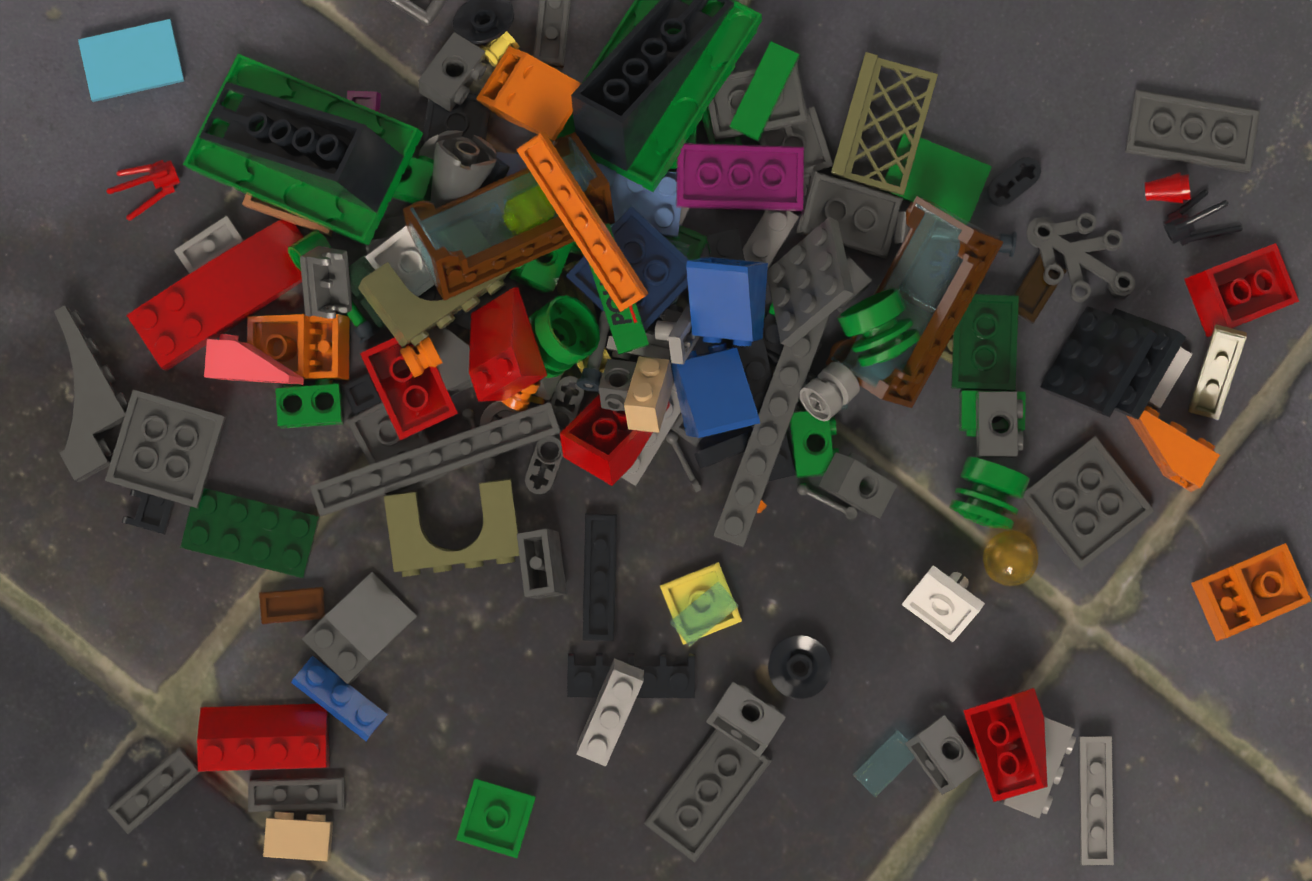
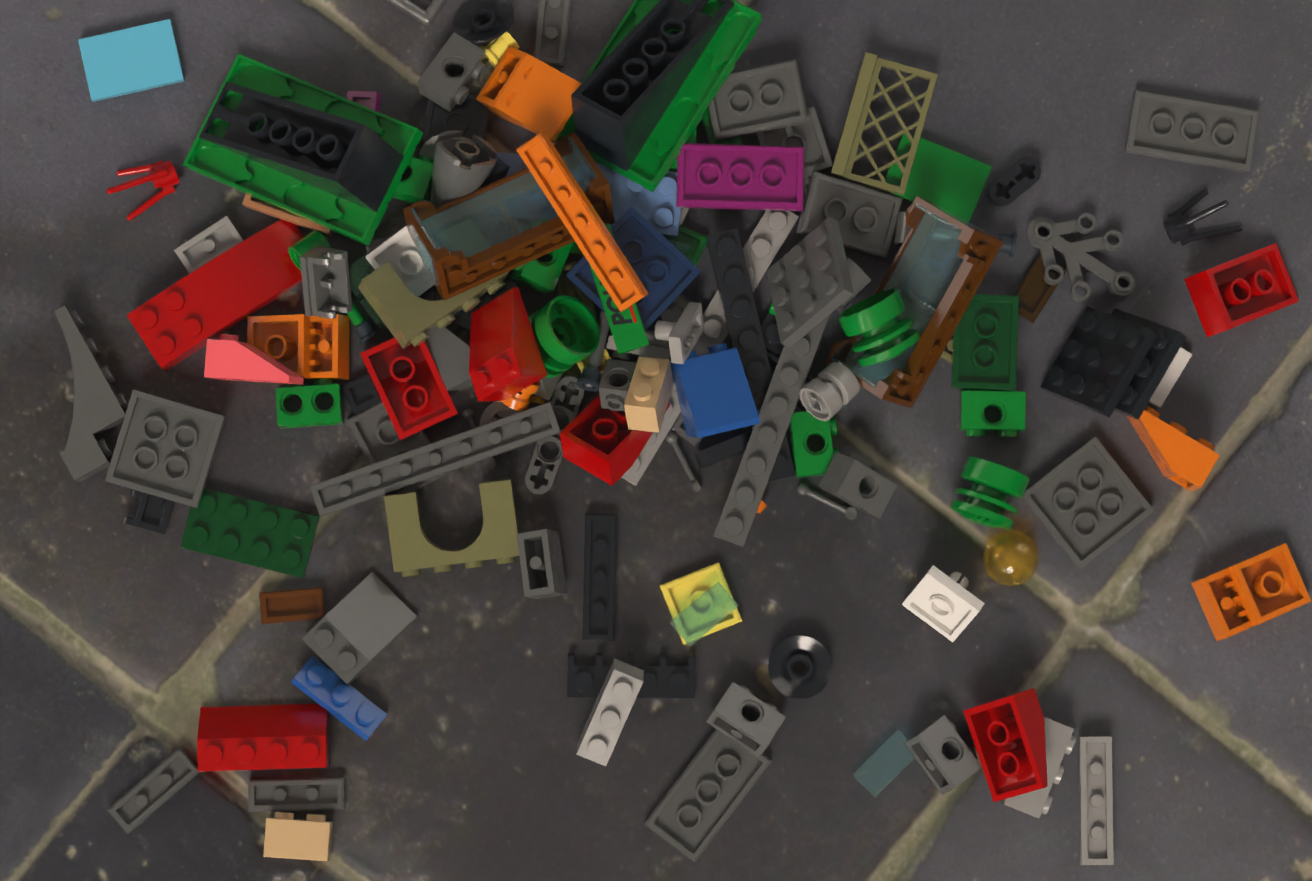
orange wheel [400,336,443,378] -> none
green plate [456,778,536,858] -> none
clear neon green brick [502,185,555,235] -> none
blue slope [686,257,768,346] -> none
green tile [729,41,800,141] -> none
dark grey brick [976,392,1023,458] -> none
red cone [1144,172,1191,203] -> none
tile [1188,324,1247,420] -> none

